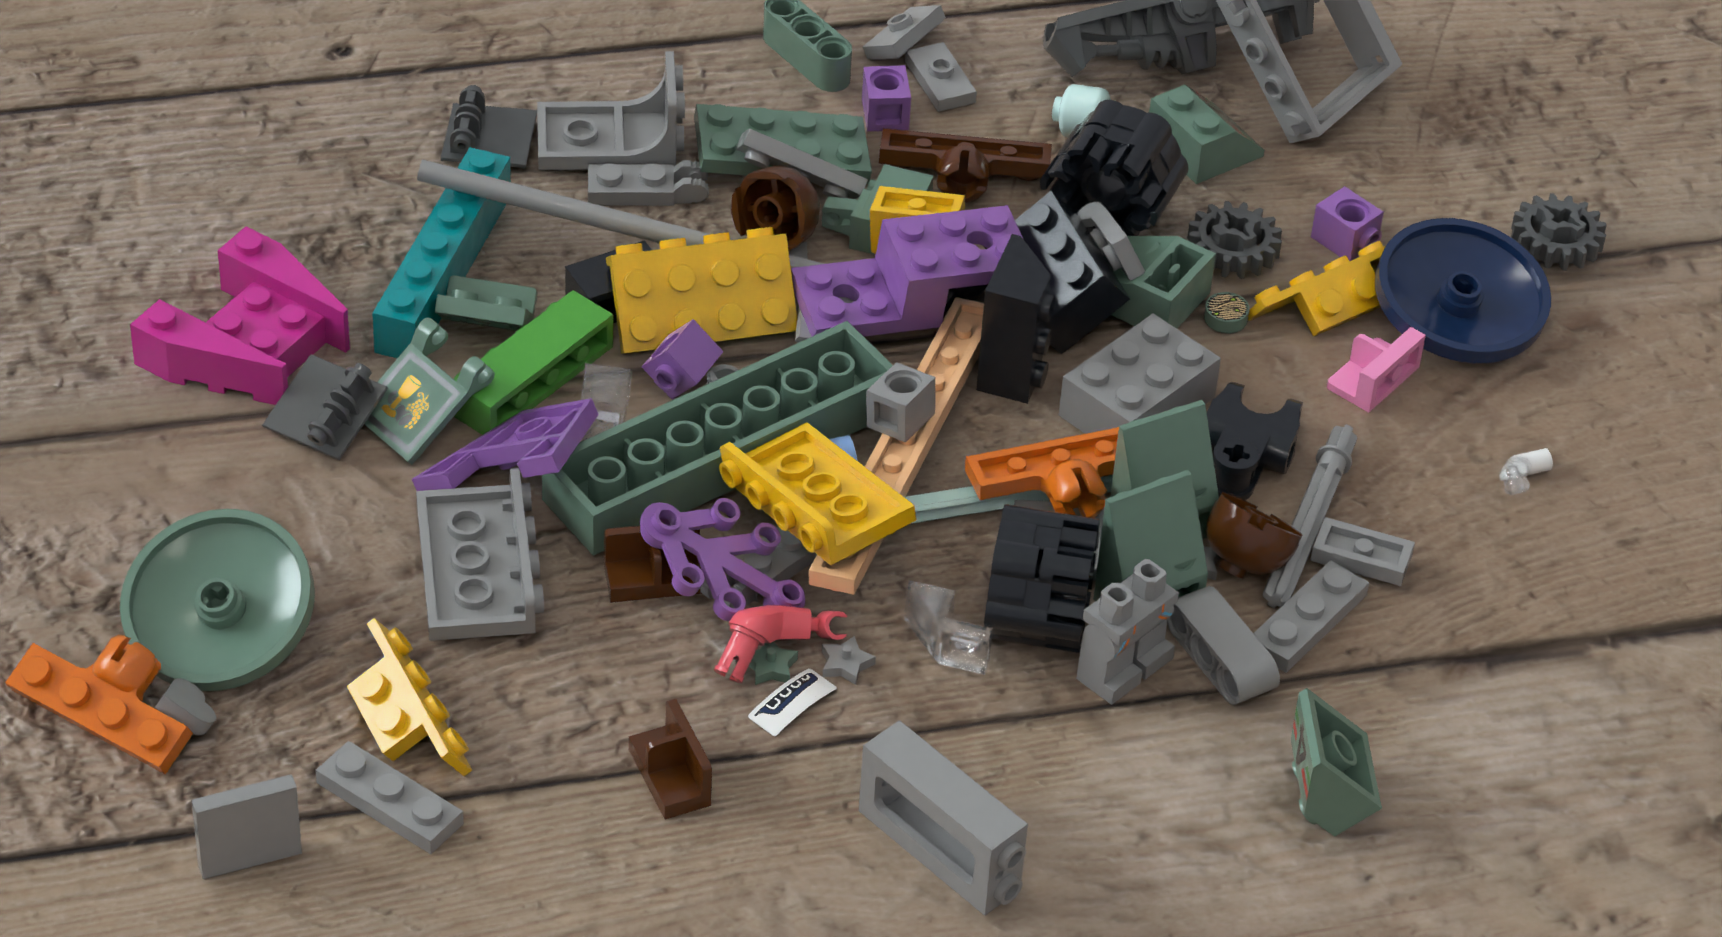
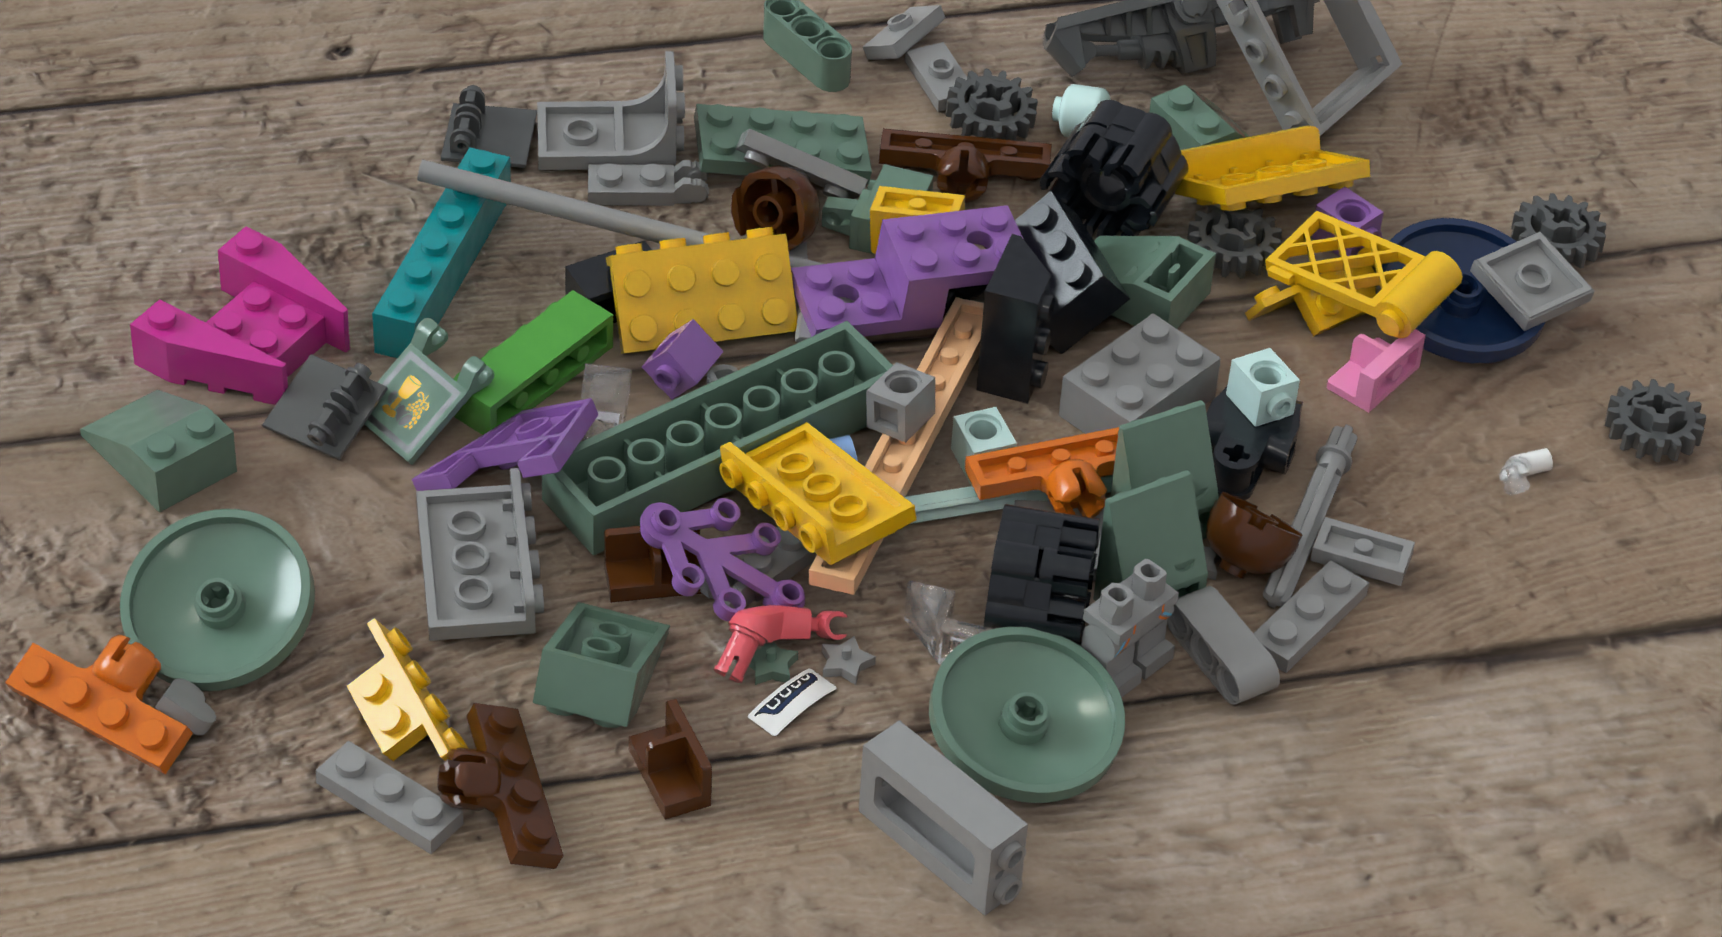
light grey tile [191,774,302,879] -> none
sand green bracket [435,275,538,331] -> none
medium lavender brick [862,65,911,131] -> none
light grey hinge [1078,201,1145,281] -> none
tile [1204,292,1250,333] -> none
sand green slope [1291,688,1382,837] -> none
none -> sand green slope [80,390,237,513]
none -> reddish brown plate [437,703,564,869]
none -> sand green slope [533,602,670,728]
none -> sand green dish [929,627,1125,803]
none -> dark grey gear [945,69,1038,141]
none -> light aqua brick [951,407,1017,486]
none -> yellow bracket [1175,125,1371,211]
none -> light aqua brick [1226,348,1300,427]
none -> yellow piece [1265,211,1463,338]
none -> light grey tile [1470,232,1595,331]
none -> dark grey gear [1605,379,1706,463]

